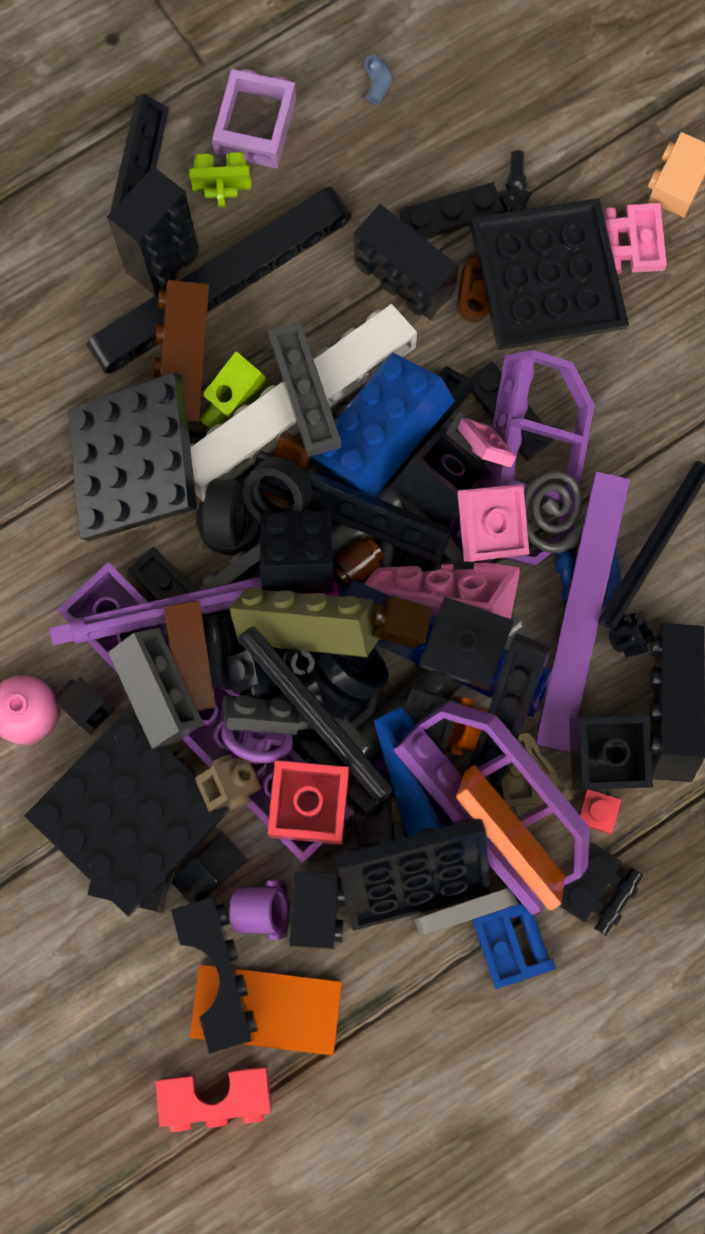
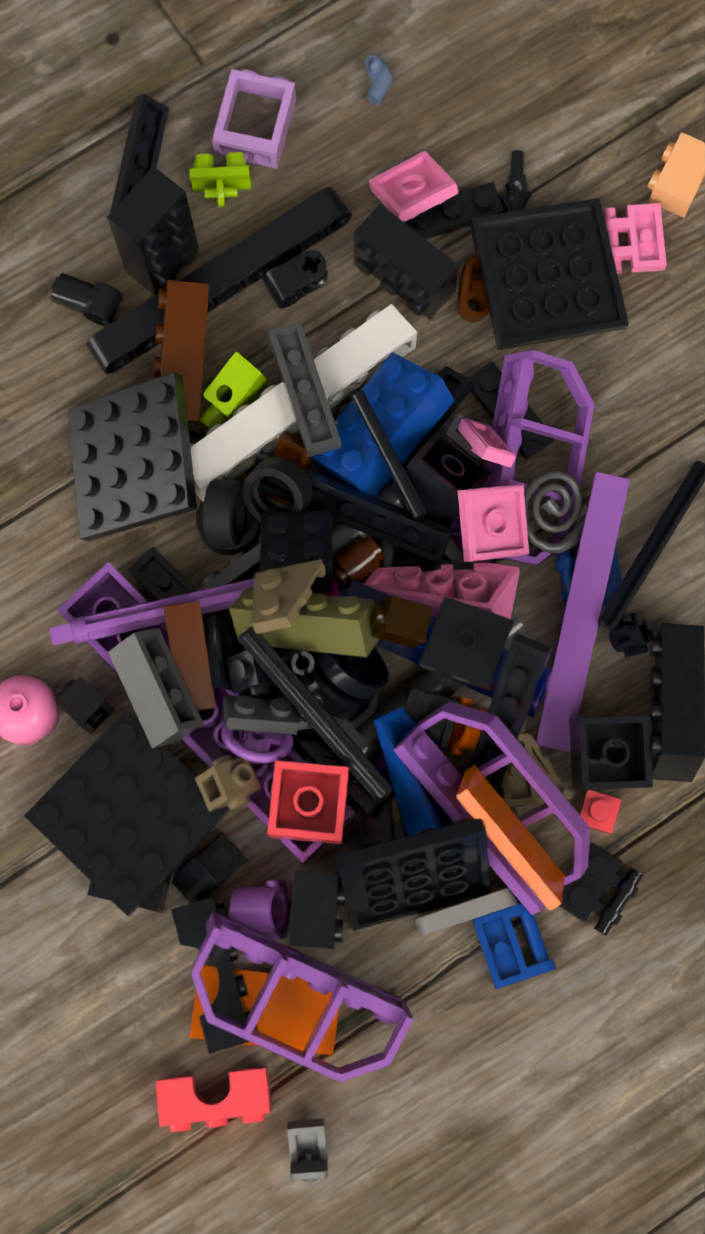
none -> black piece [50,273,123,327]
none -> medium lavender plate [190,911,414,1082]
none -> dark tan wing [251,559,326,634]
none -> black piece [262,250,328,309]
none -> dark grey bracket [287,1118,328,1182]
none -> black bar [351,390,427,520]
none -> bright pink plate [368,151,458,222]

